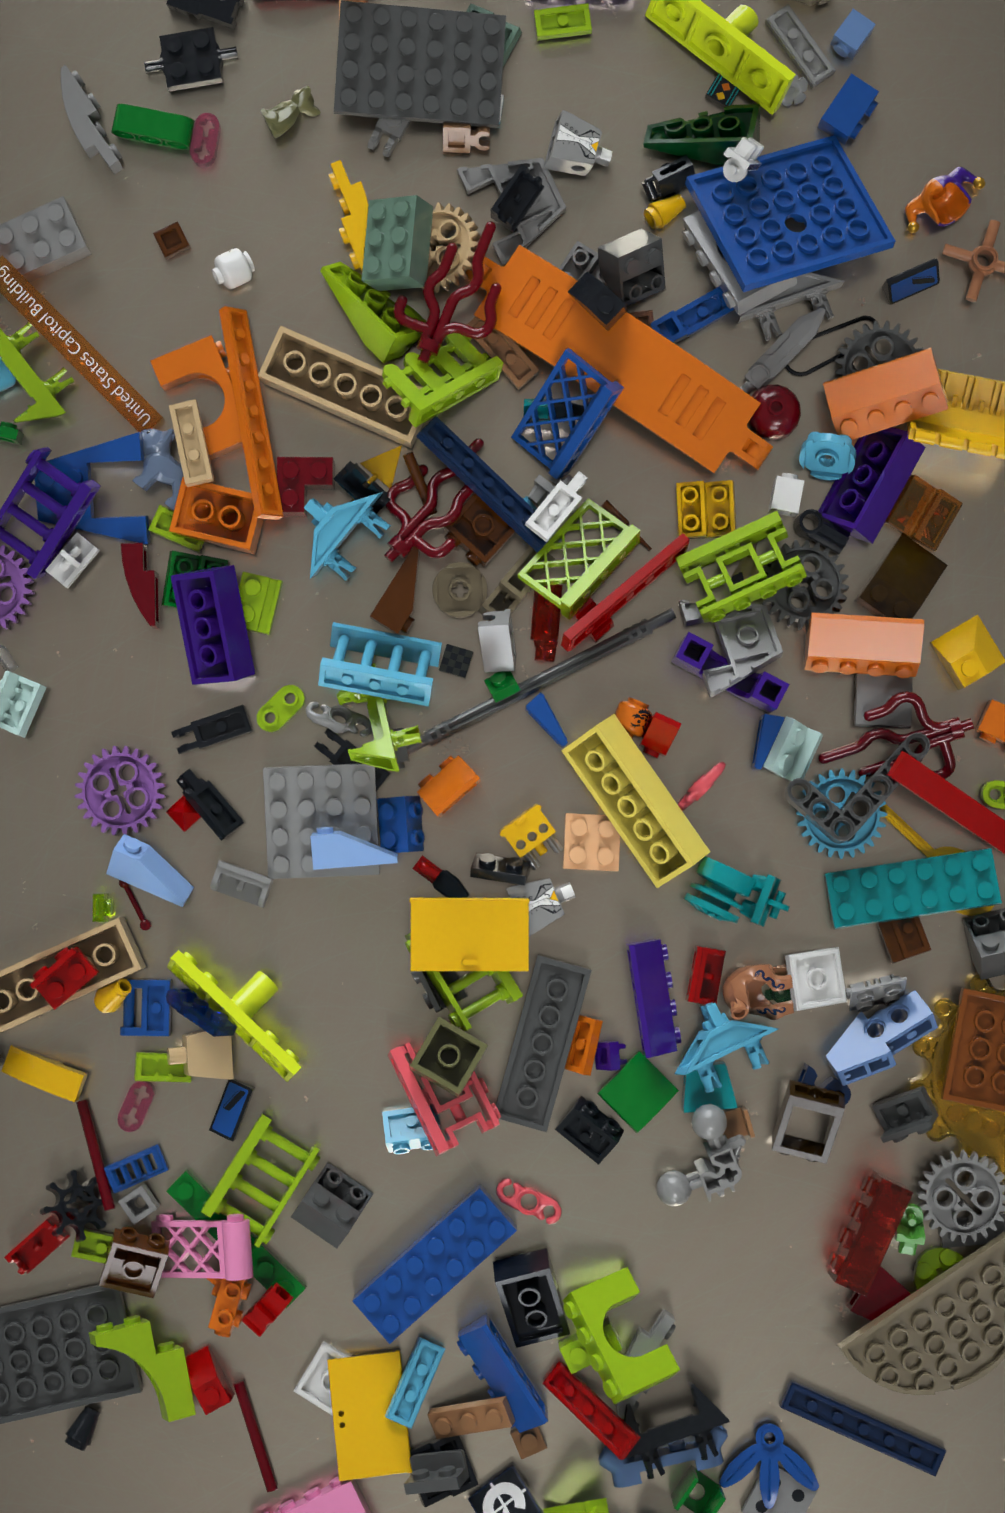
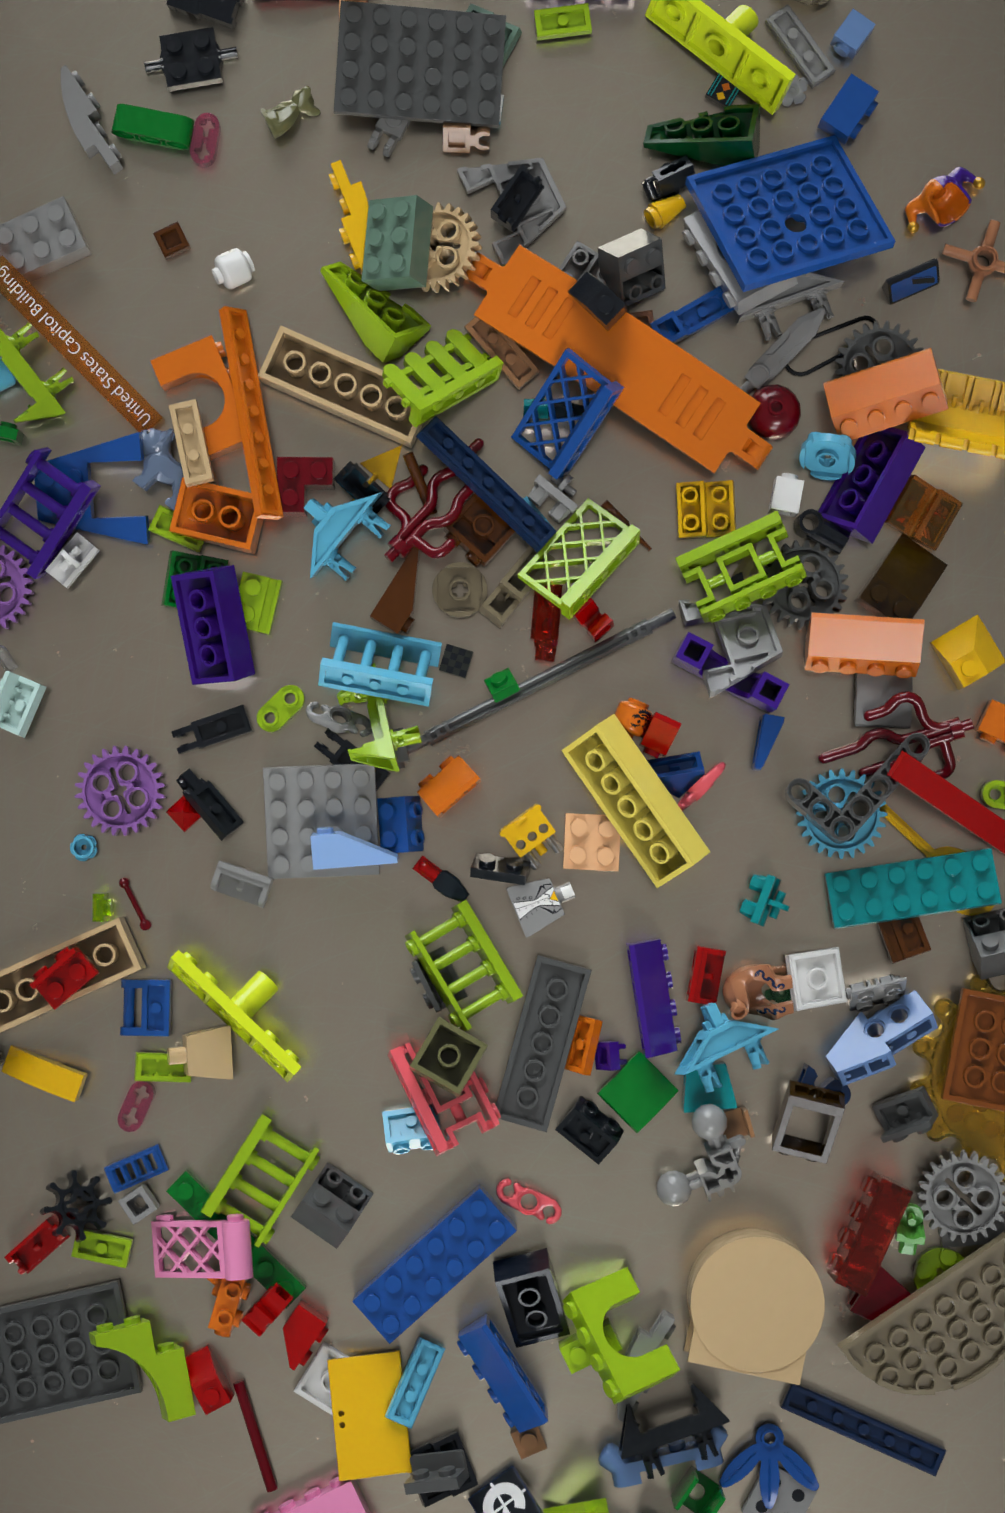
black cone [65,1406,100,1451] -> none
dark red bar [76,1099,115,1211] -> none
yellow cone [94,978,132,1013] -> none
reddish brown plate [99,1227,170,1298] -> none
light blue slope [106,834,194,907] -> none
dark red slope [121,543,160,629] -> none
clear blue hinge [165,988,237,1037] -> none
slope [209,1079,255,1142] -> none
dark red plant [393,221,502,364] -> none
yellow container [409,897,530,971] -> none
medium nougat plate [427,1396,515,1439] -> none
light grey hinge [478,609,517,672] -> none
white plate [525,471,588,542] -> none
blue slope [525,692,568,748] -> none
red tile [542,1361,641,1460] -> none
light grey torso [543,110,613,176] -> none
red tile [561,533,690,652] -> none
teal wheel [683,856,757,924] -> none
white hips [723,137,764,182] -> none
light aqua bracket [763,716,823,781] -> none
none -> medium azure plate [70,834,97,861]
none -> red slope [283,1299,329,1371]
none -> blue slope [647,751,705,798]
none -> tan brick [683,1228,825,1385]

